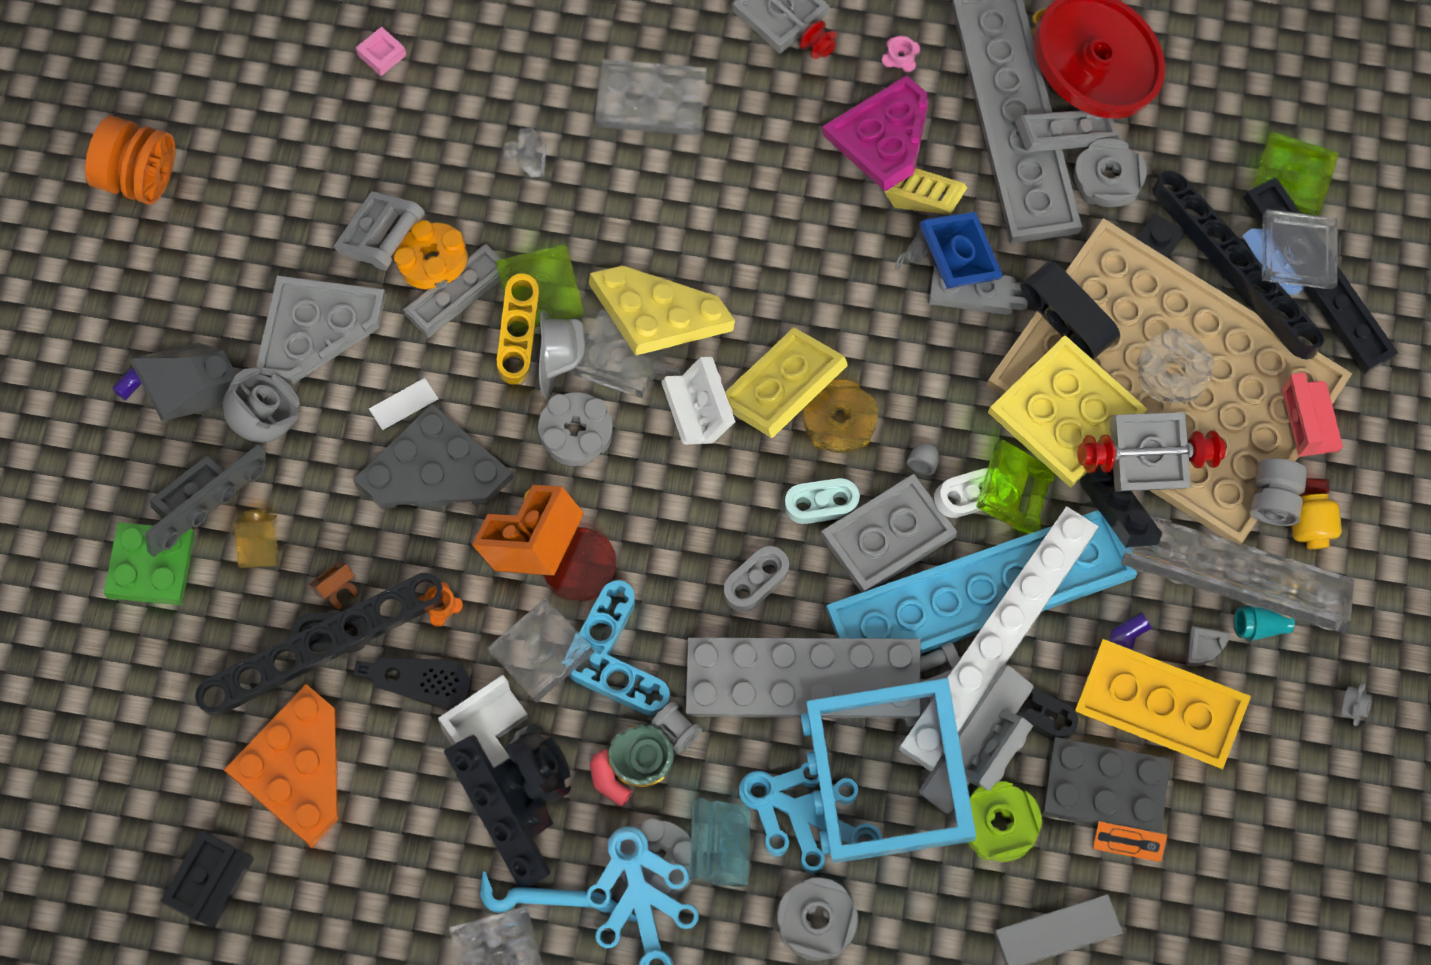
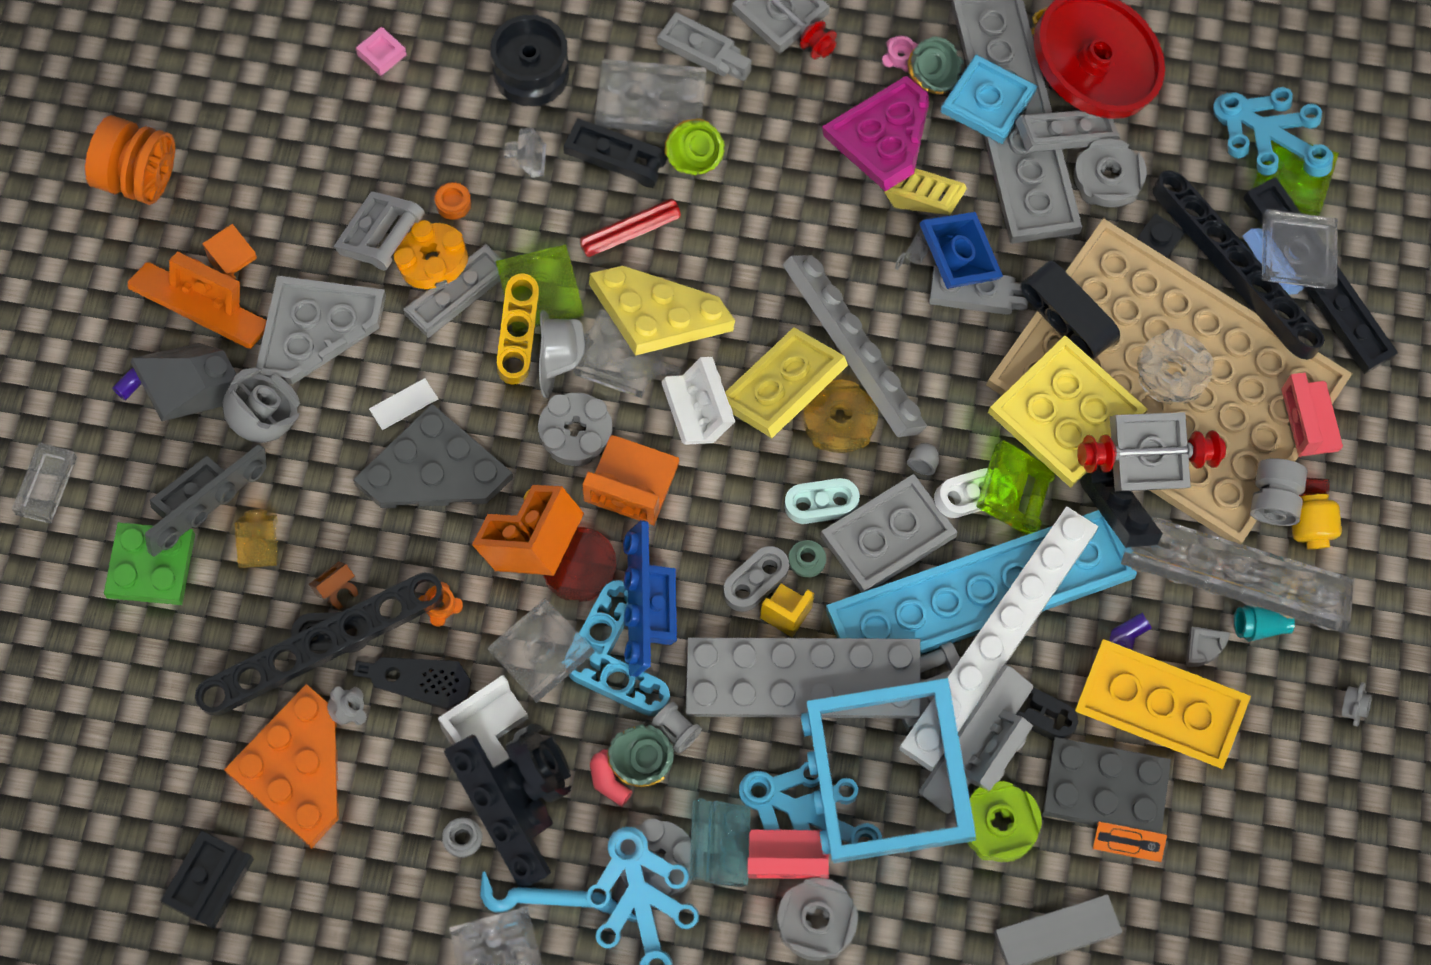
none -> clear tile [12,442,77,524]
none -> orange bracket [128,251,267,349]
none -> orange panel [202,224,257,280]
none -> light grey plate [328,686,367,725]
none -> orange tile [435,182,471,220]
none -> light grey plate [442,817,482,858]
none -> black wheel [490,15,569,106]
none -> black plate [563,118,668,188]
none -> axle [580,199,680,257]
none -> orange bracket [582,435,679,526]
none -> blue bracket [623,520,677,677]
none -> light grey hinge [657,12,752,81]
none -> lime hair [665,119,725,175]
none -> coral panel [748,830,829,879]
none -> yellow panel [760,583,815,638]
none -> light grey plate [782,255,927,437]
none -> sand green plate [788,540,826,578]
none -> sand green hair [908,36,963,94]
none -> medium azure tile [941,55,1037,144]
none -> medium azure plant [1214,87,1333,177]

